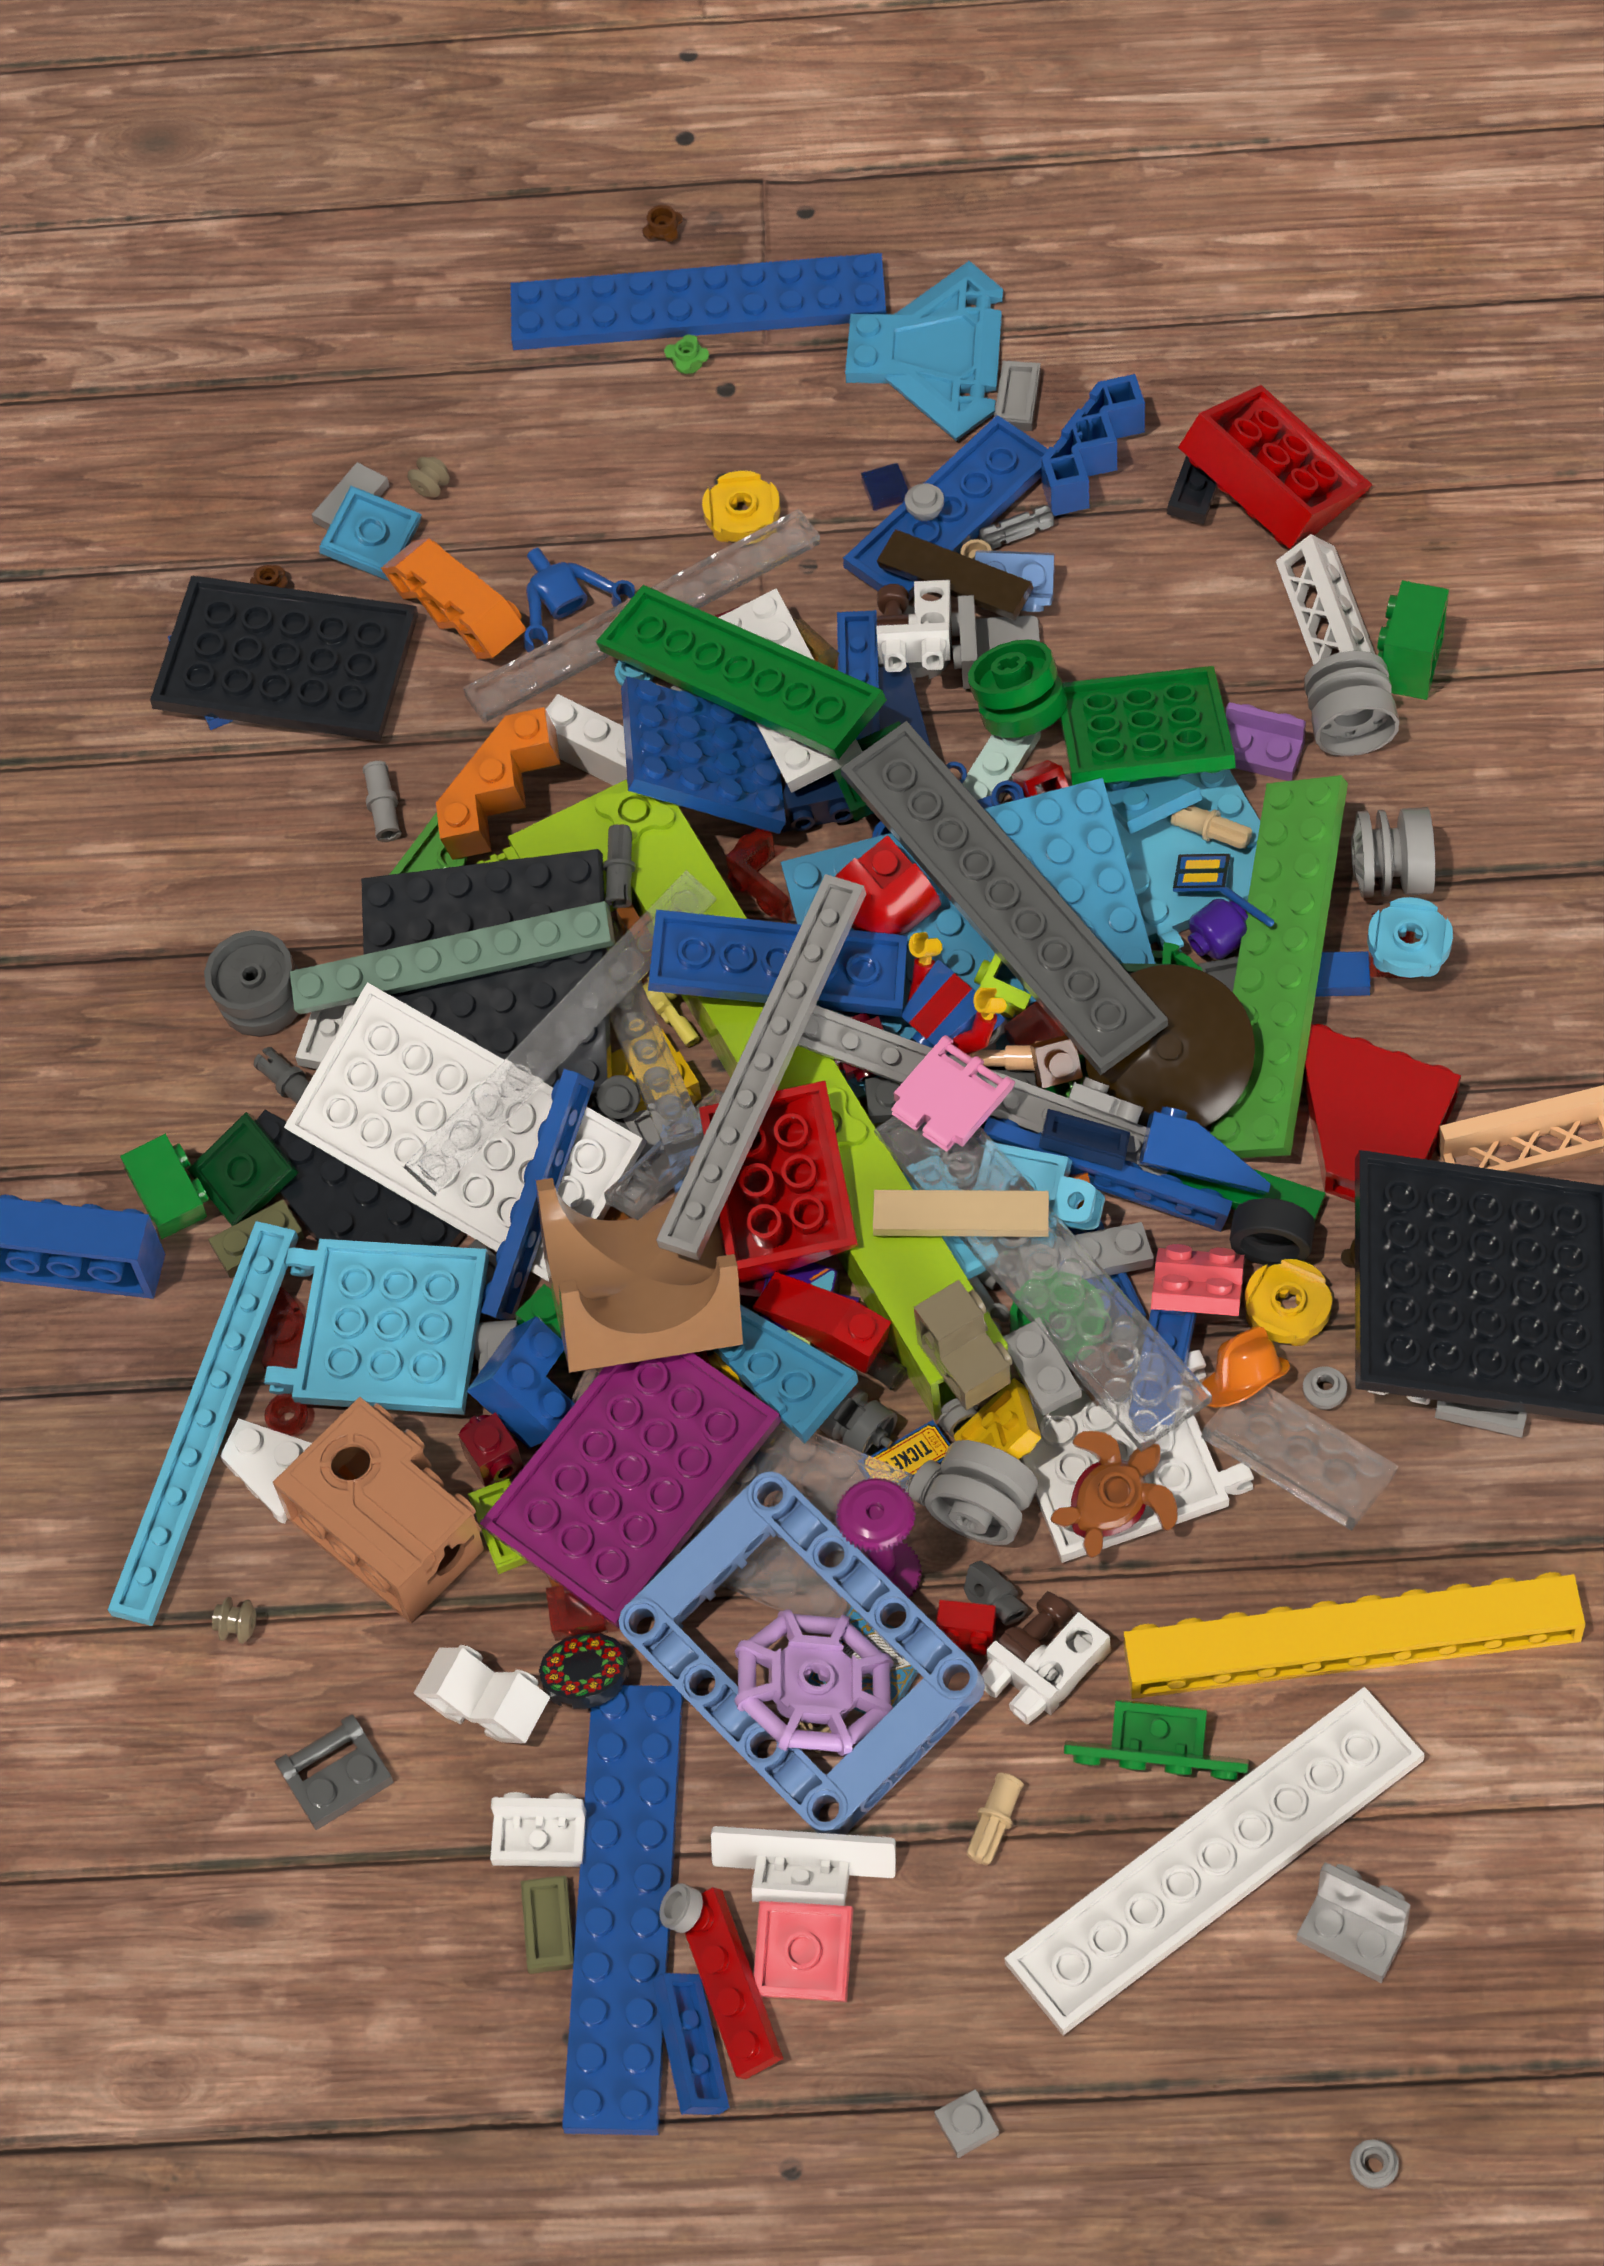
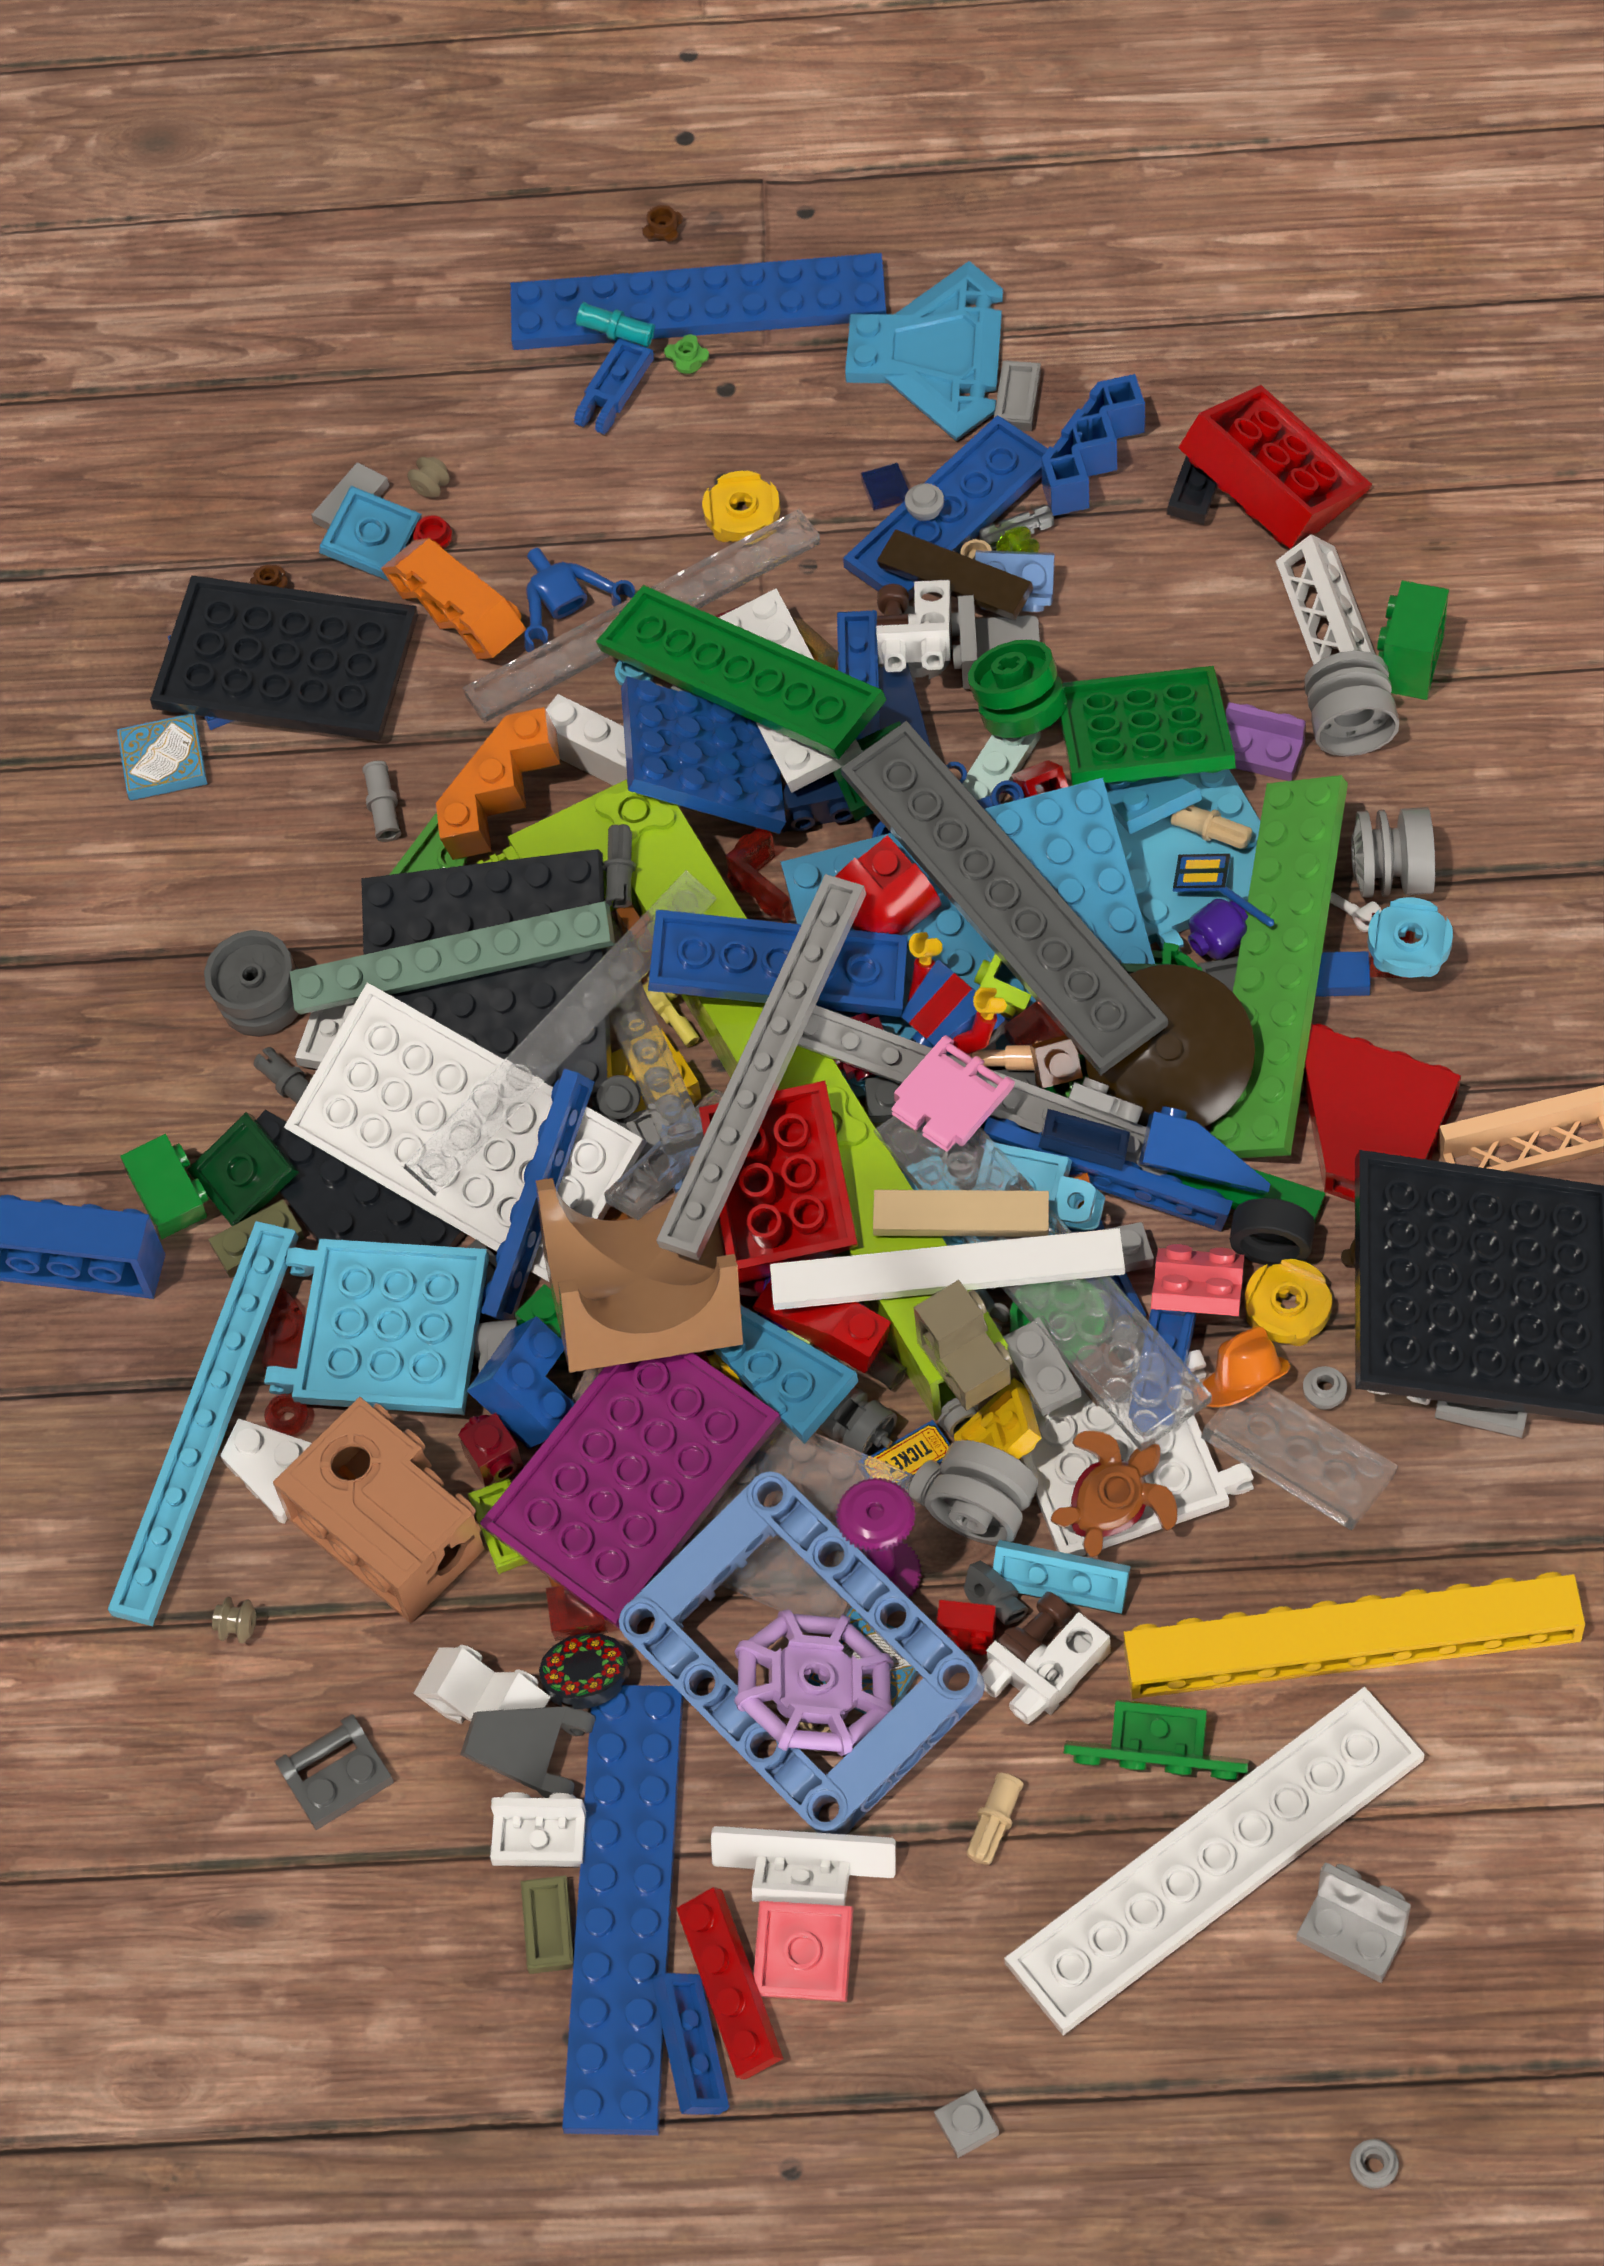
light grey tile [660,1883,703,1933] -> none
none -> tile [117,714,208,801]
none -> red plate [413,515,452,549]
none -> dark grey flag [460,1706,596,1798]
none -> blue hinge [574,338,654,434]
none -> teal pin [576,302,655,348]
none -> white tile [770,1228,1125,1310]
none -> medium azure plate [993,1540,1131,1614]
none -> clear neon green wheel [996,526,1040,552]
none -> white hand [1330,892,1382,932]

